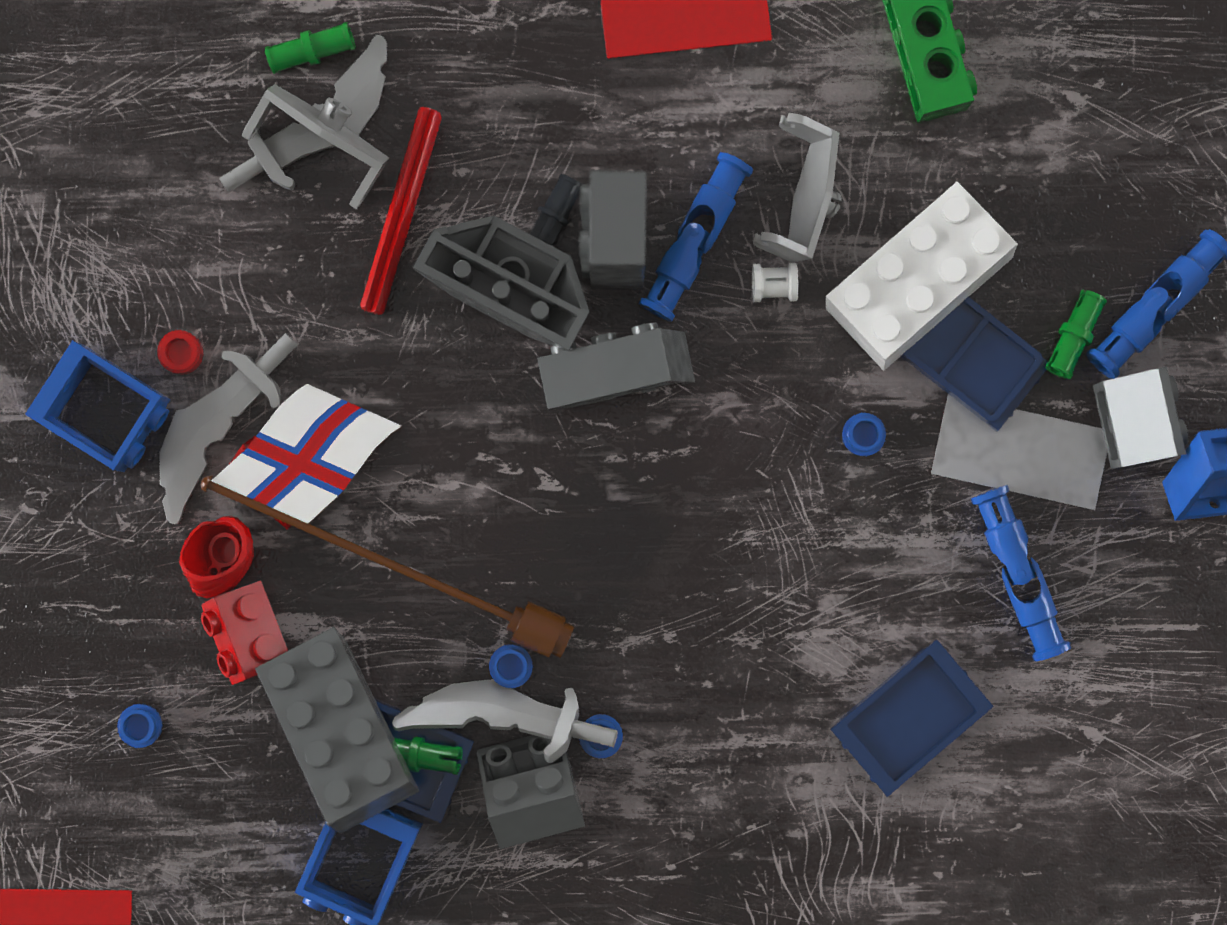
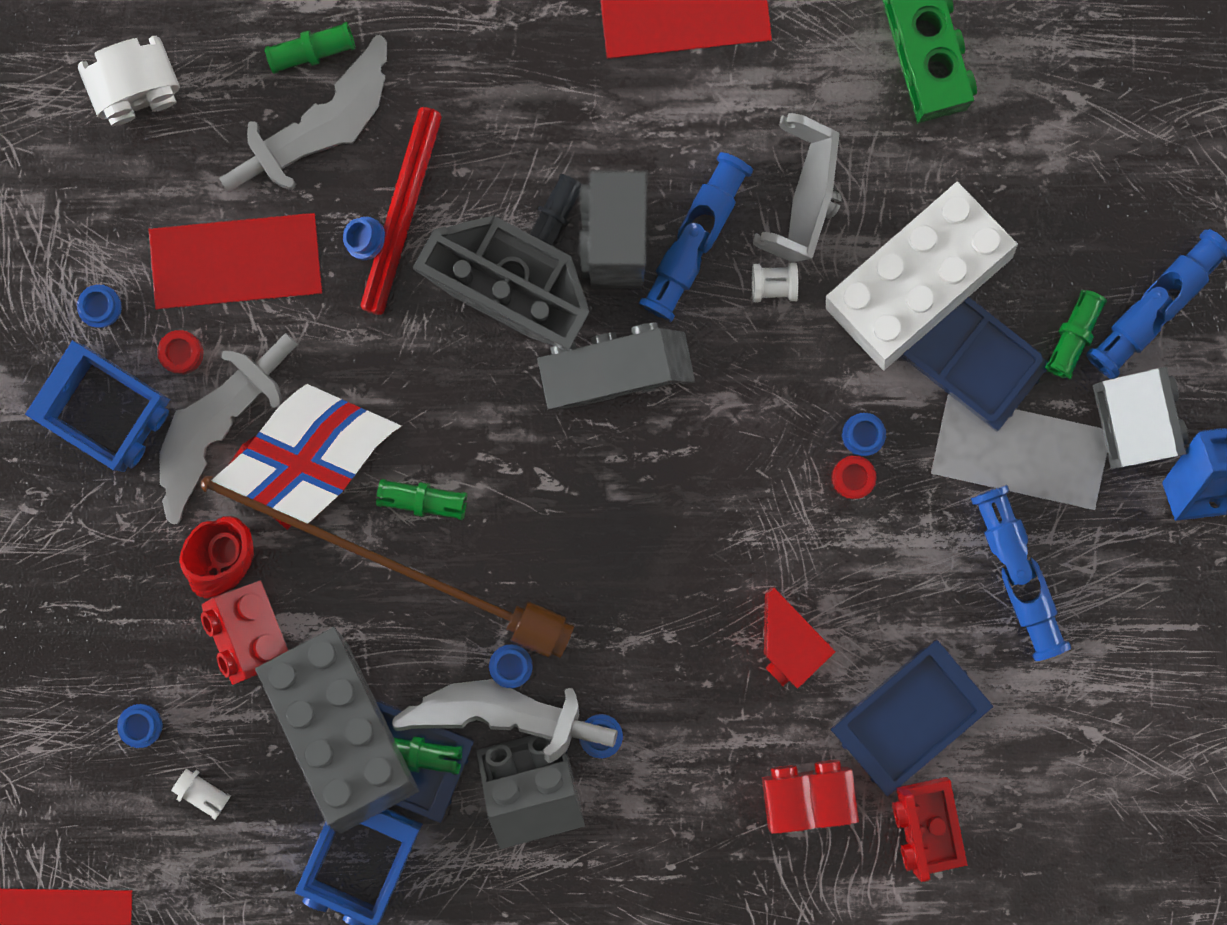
light grey piece [242,84,389,209] -> none
none -> blue plate [77,284,122,328]
none -> white brick [78,36,180,126]
none -> red sticker [149,213,322,309]
none -> white pin [171,769,231,820]
none -> blue plate [343,217,385,260]
none -> green pin [376,479,467,520]
none -> red brick [762,760,859,834]
none -> red slope [764,587,835,689]
none -> red tile [831,456,876,499]
none -> red bracket [892,777,967,882]

